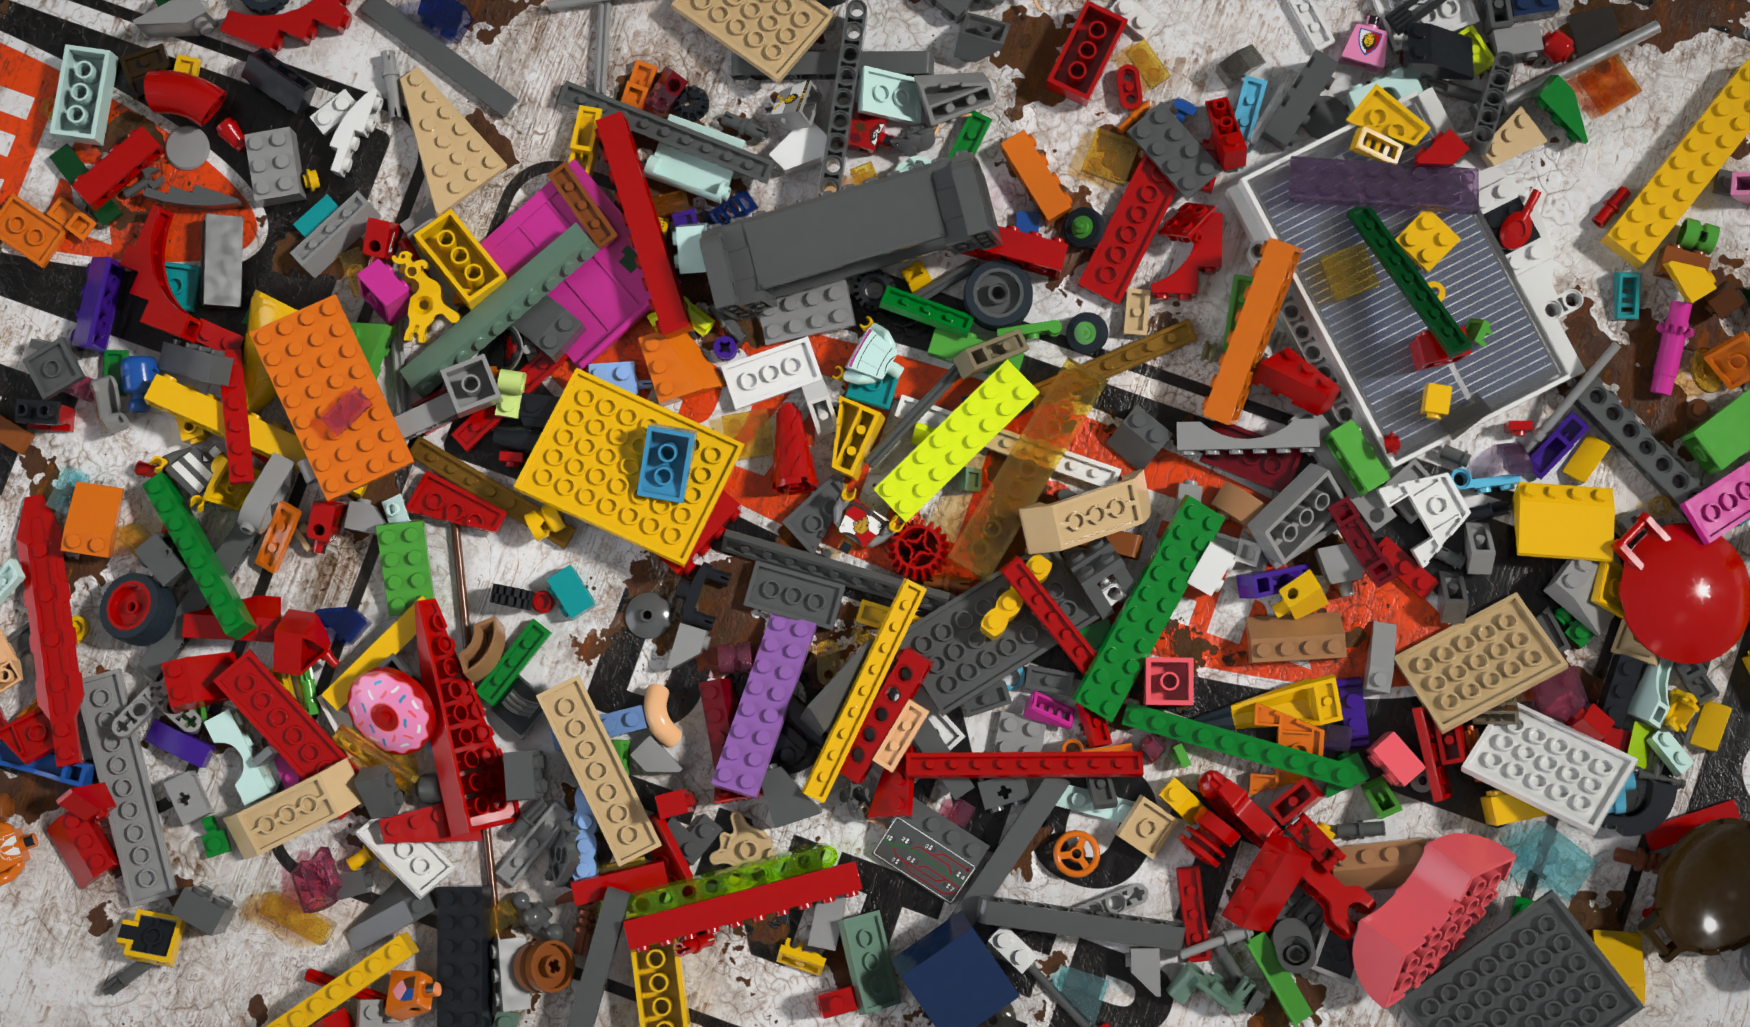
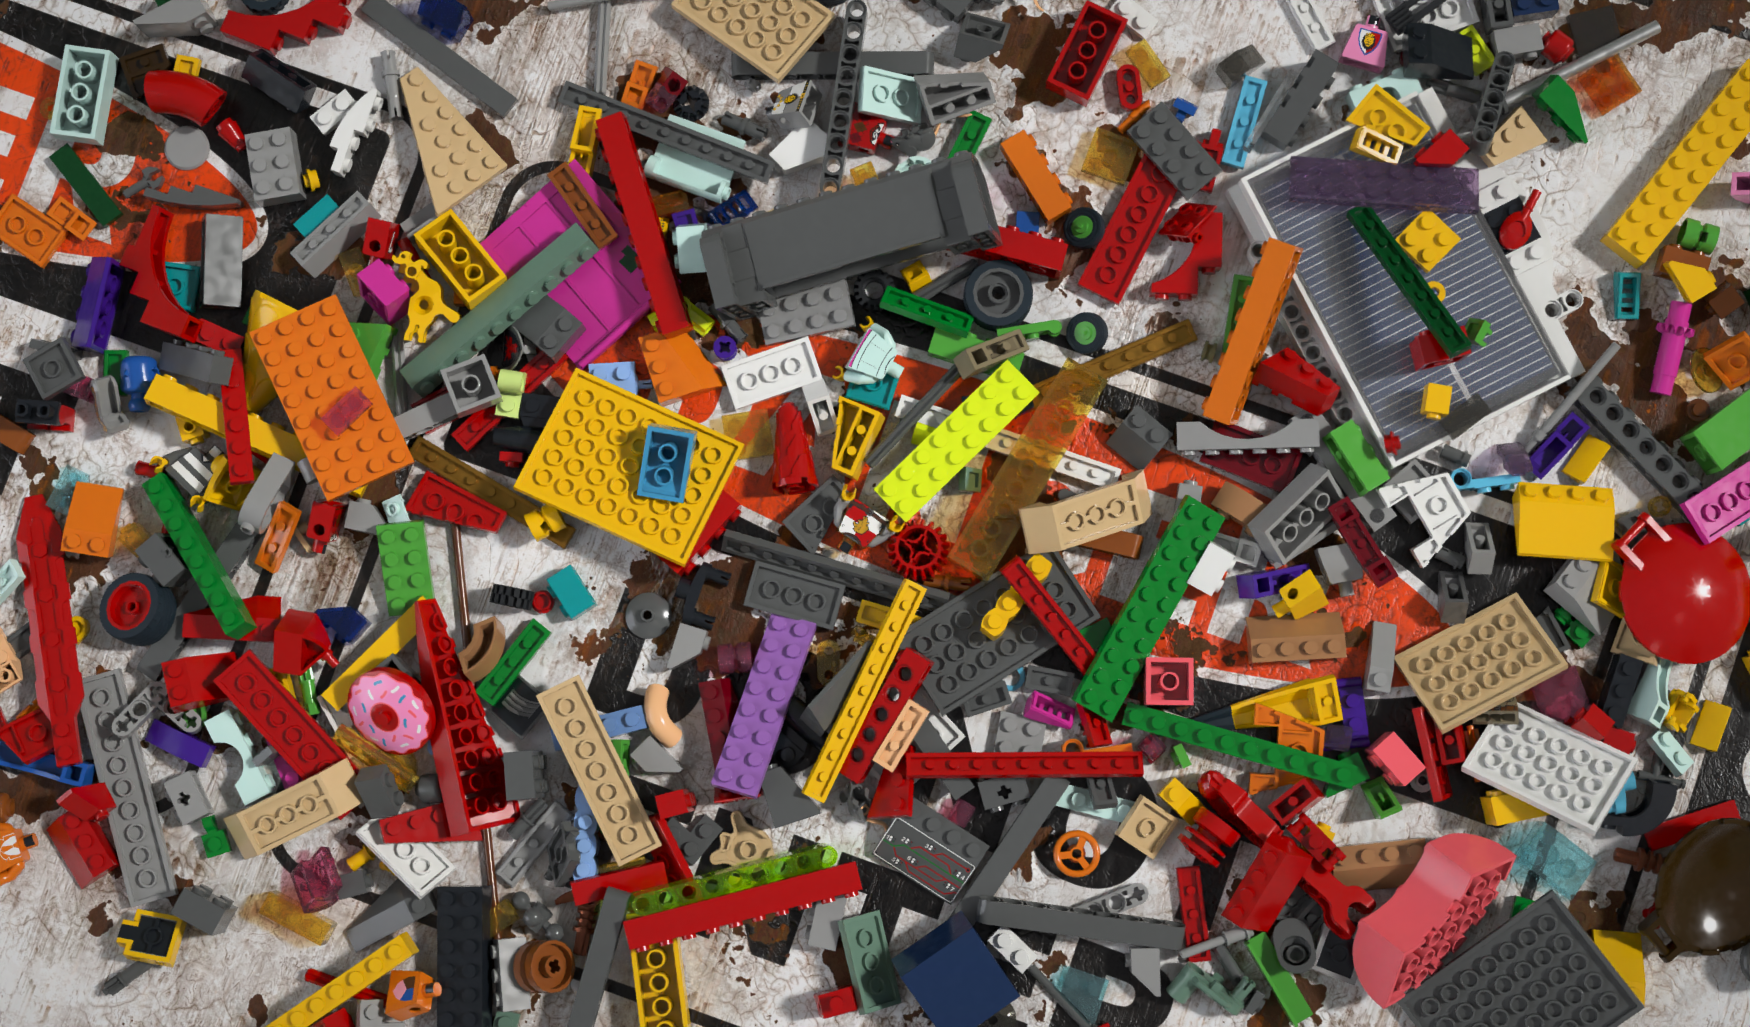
red brick [72,126,165,212] -> none
red pin [674,932,715,957] -> none
yellow plate [776,938,826,977] -> none
dark grey brick [1065,536,1136,620] -> none
tan plate [1123,288,1151,337] -> none
red slope [1205,97,1247,171] -> none
dark grey piece [1304,96,1348,140] -> none
clear yellow plate [1318,242,1380,303] -> none
dark grey pin [1336,820,1386,839] -> none
red plate [1377,536,1440,600] -> none
black piece [1463,500,1513,523] -> none
red plate [1504,421,1533,437] -> none
red axle [1591,186,1631,228] -> none
lime sticker [1627,721,1655,769] -> none
dark grey slope [1673,662,1720,707] -> none
dark grey plate [1713,169,1733,197] -> none

